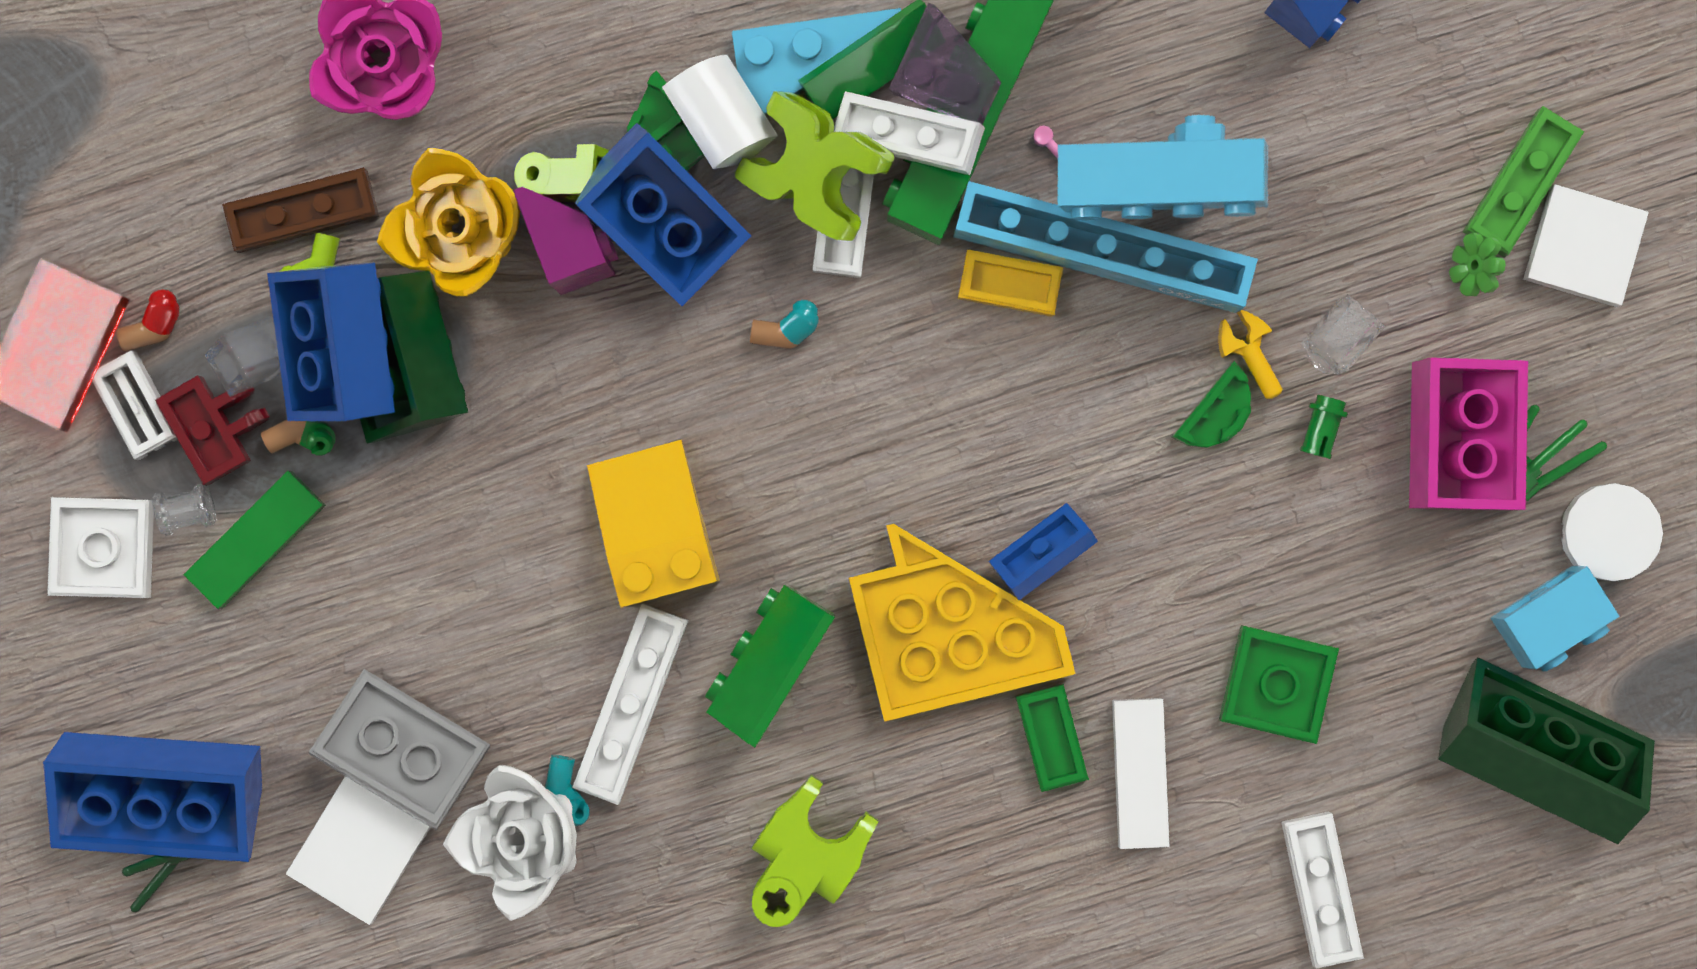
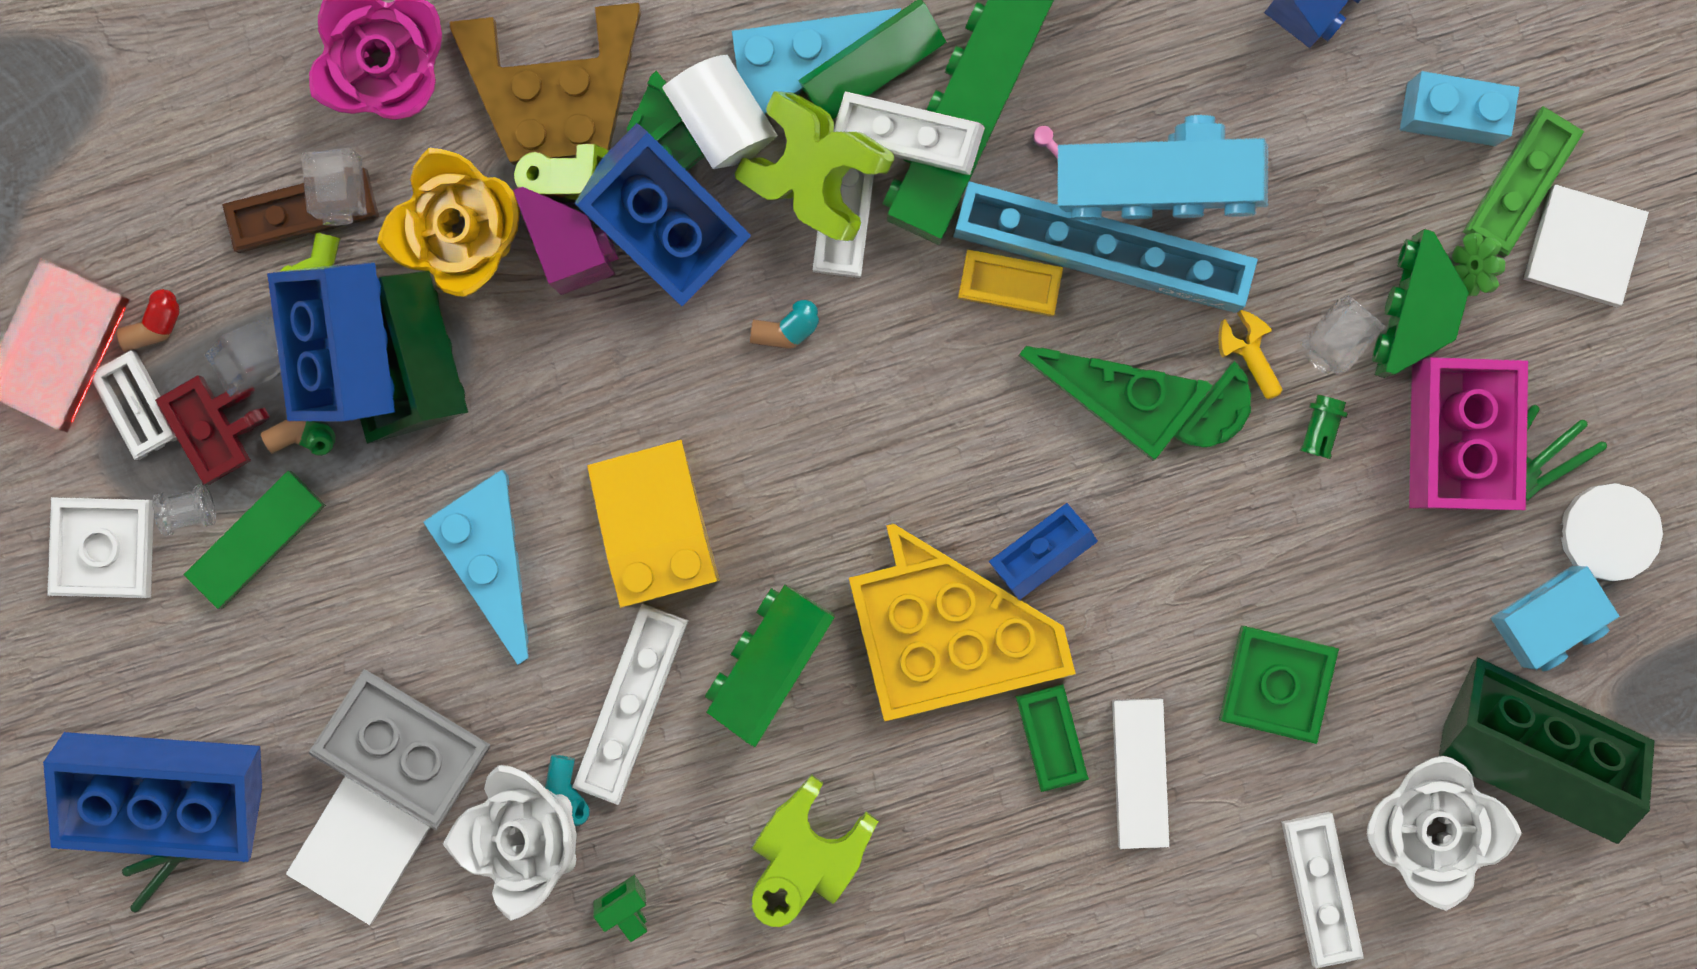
wing [889,3,1001,125] -> none
none -> clear brick [301,148,367,226]
none -> medium azure wing [423,470,529,665]
none -> pearl gold wing [450,2,641,165]
none -> green tile [593,874,647,943]
none -> green wing [1018,346,1213,461]
none -> white brick [1367,756,1522,911]
none -> green slope [1372,229,1469,378]
none -> medium azure brick [1400,71,1519,146]

